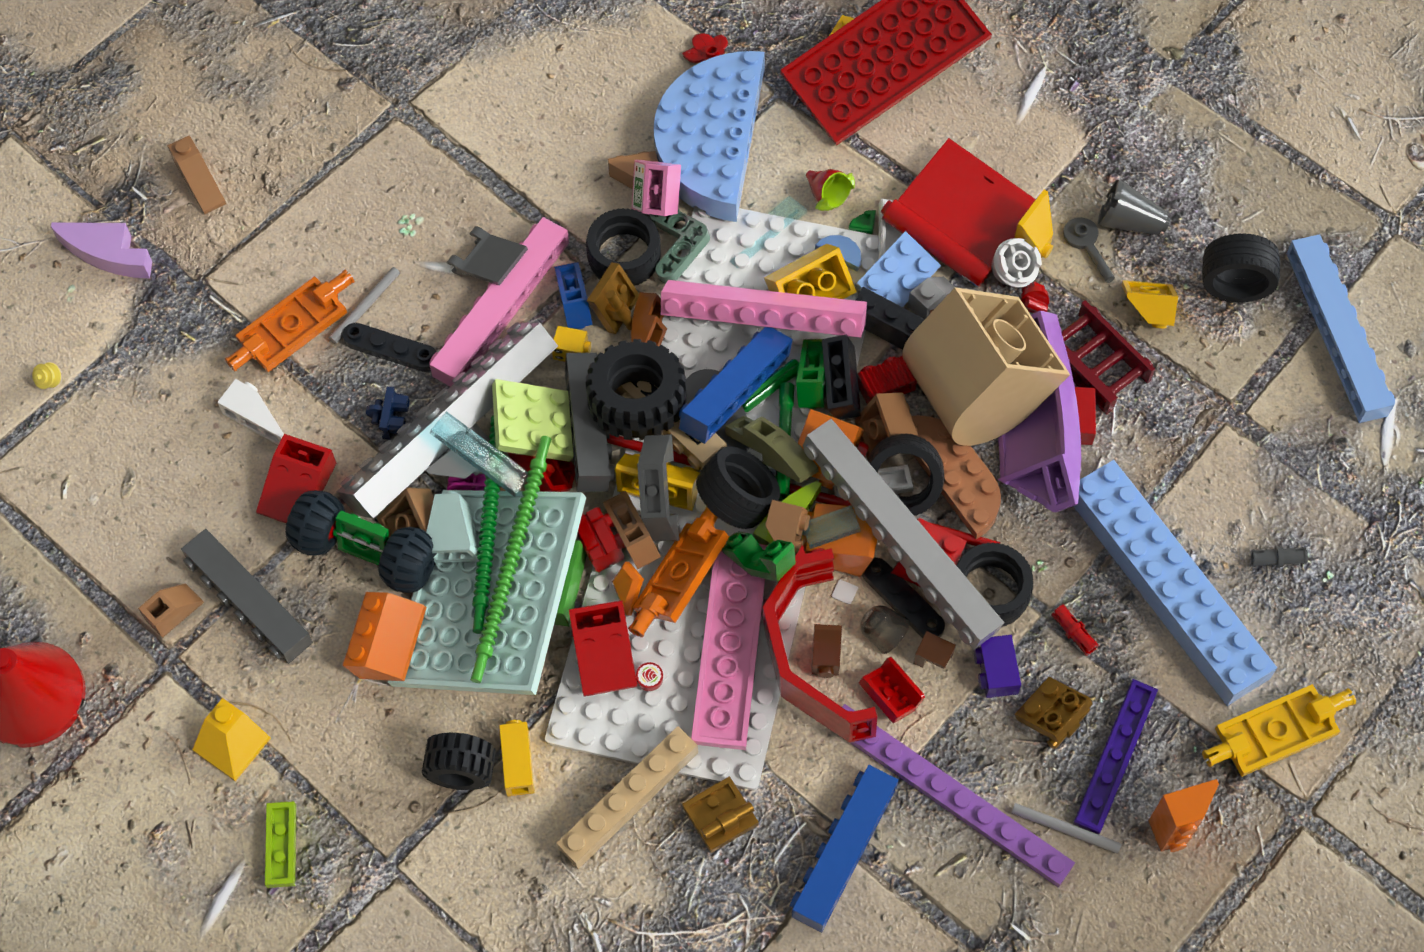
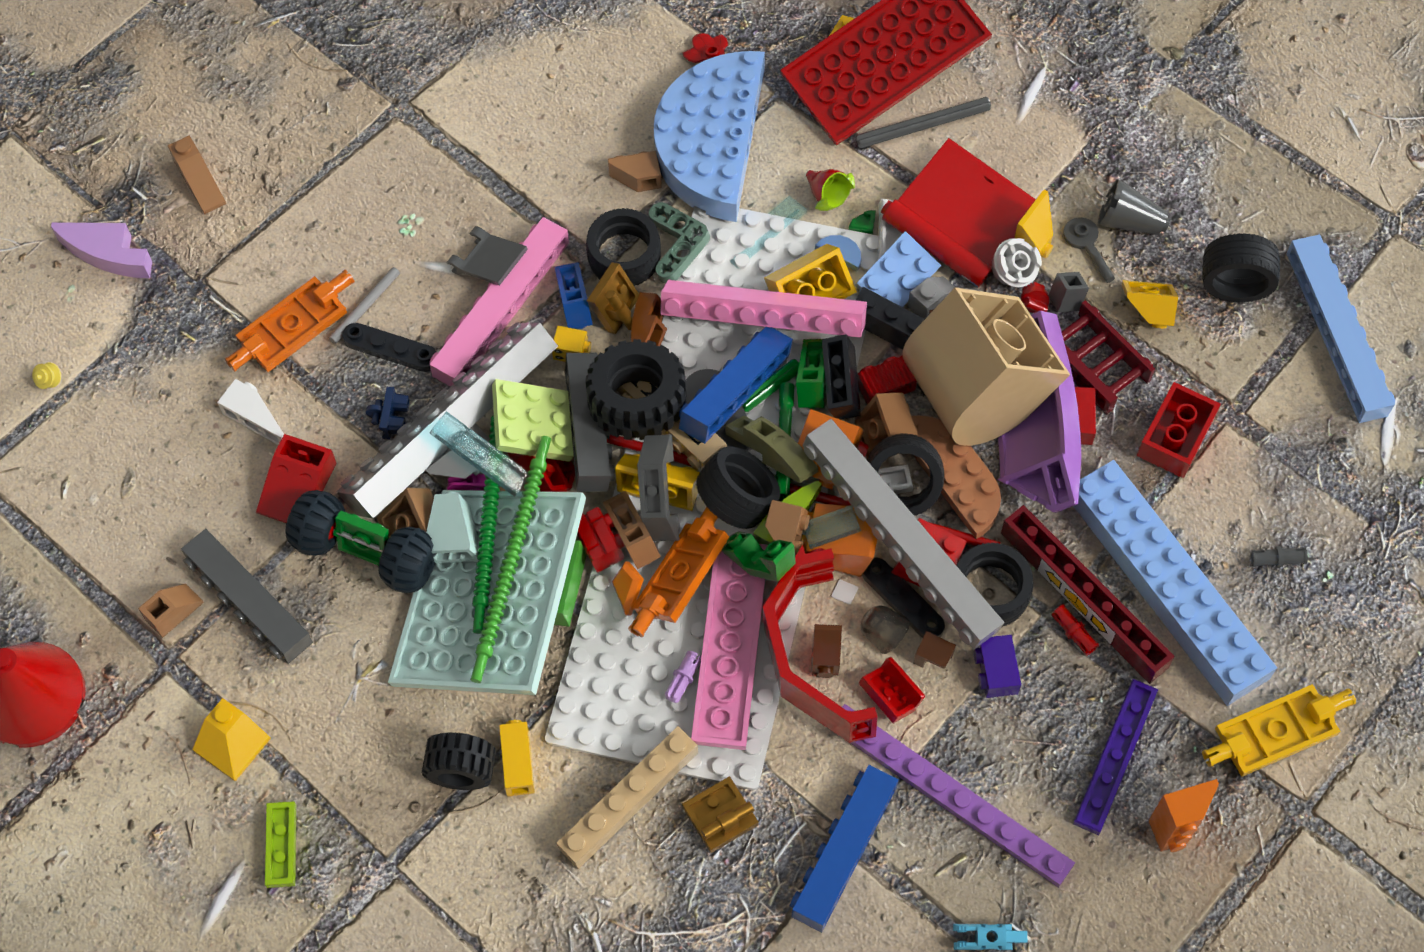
orange slope [343,592,427,681] -> none
red slope [569,600,637,697] -> none
bright pink slope [632,160,681,216] -> none
tile [636,662,663,691] -> none
light grey bar [1012,803,1122,854] -> none
pearl gold plate [1015,677,1093,749] -> none
none -> lavender axle [665,651,701,703]
none -> dark grey axle [855,97,991,148]
none -> medium azure hinge [953,924,1028,950]
none -> dark red brick [1001,505,1175,684]
none -> dark grey brick [1049,272,1089,312]
none -> red brick [1137,382,1221,478]

